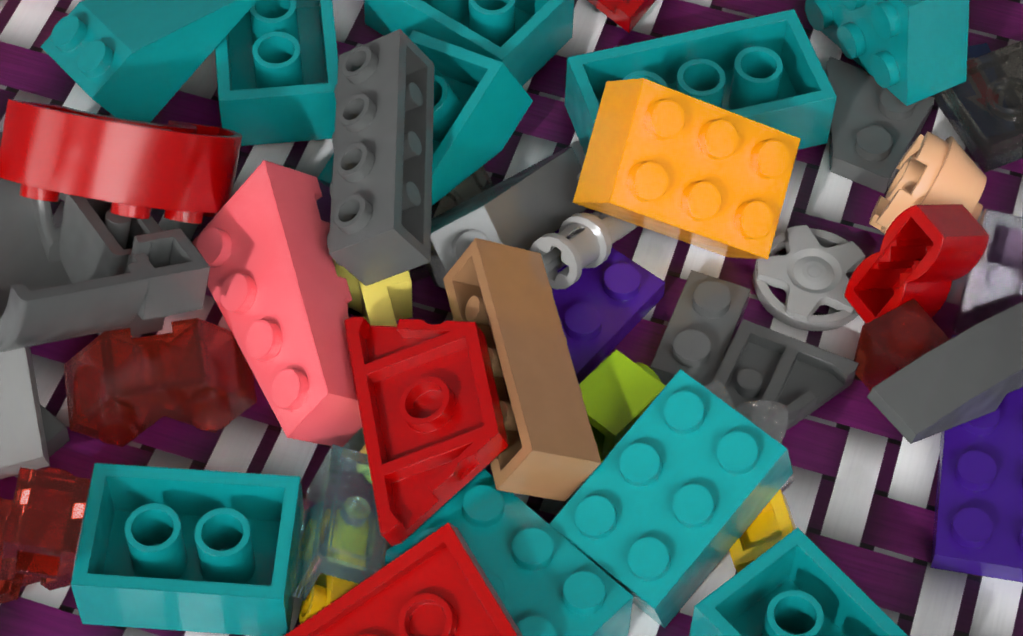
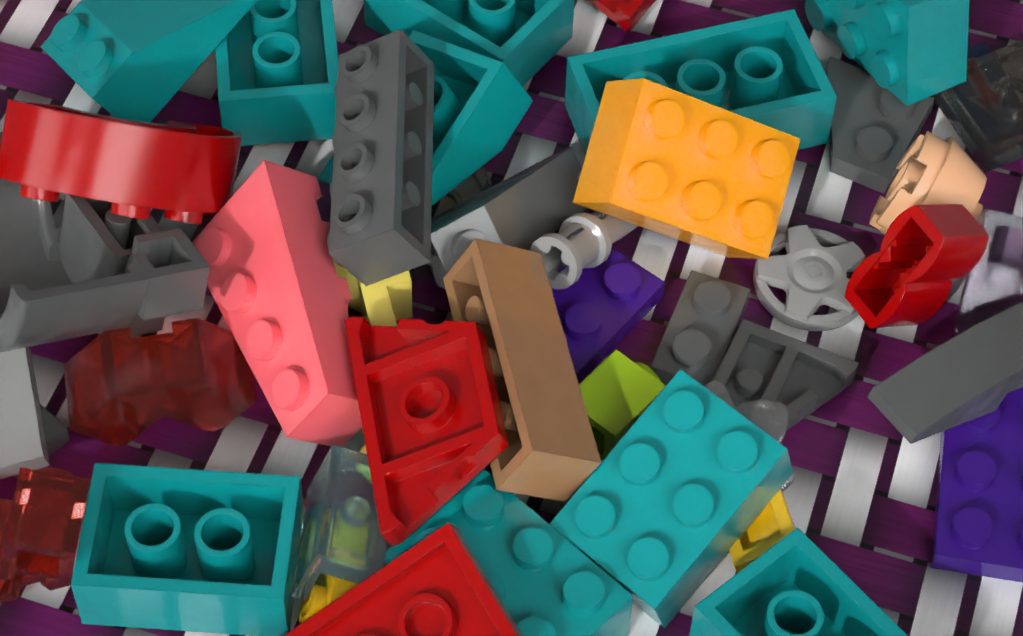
clear red brick [854,299,950,391] -> none

